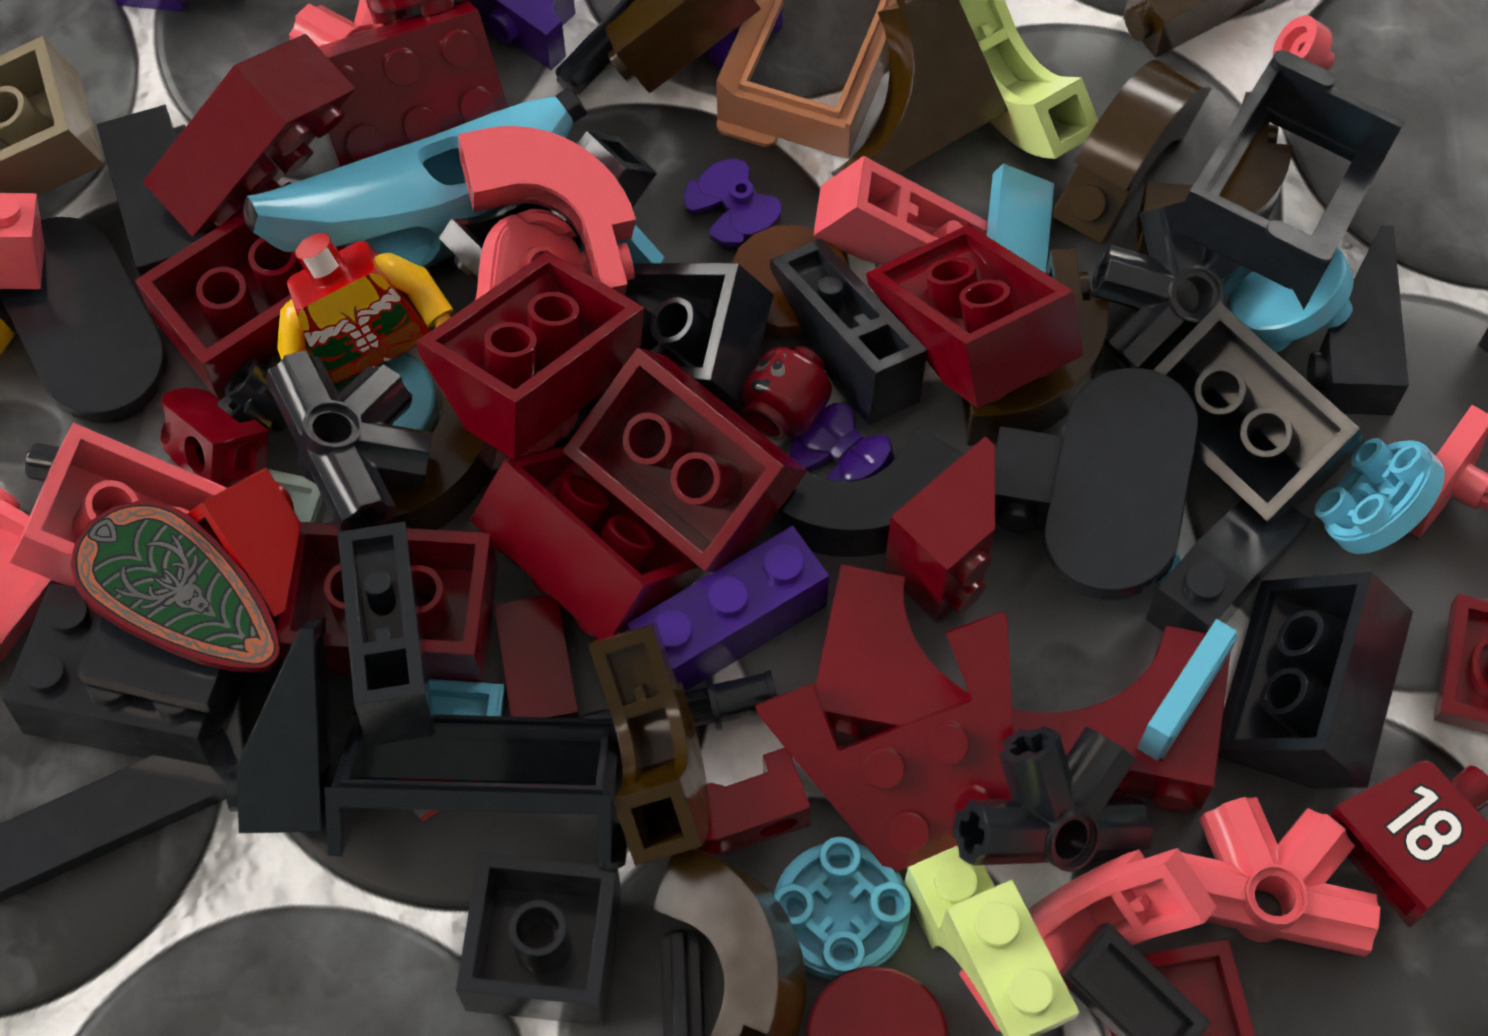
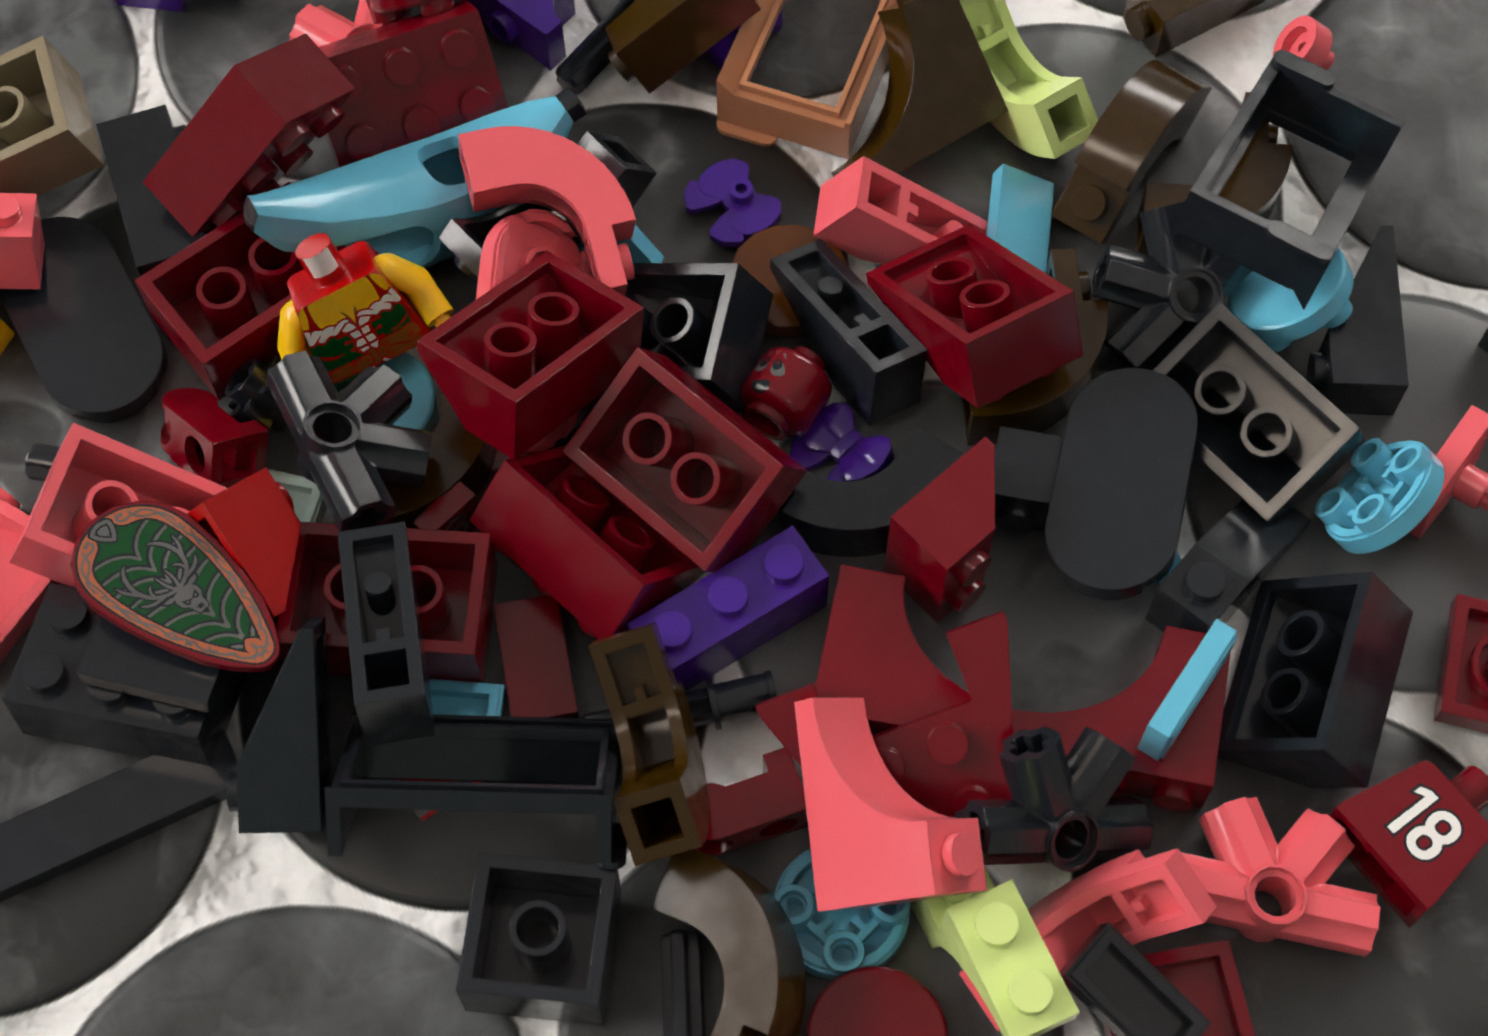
none -> dark red tile [413,481,478,532]
none -> coral arch [794,698,987,912]

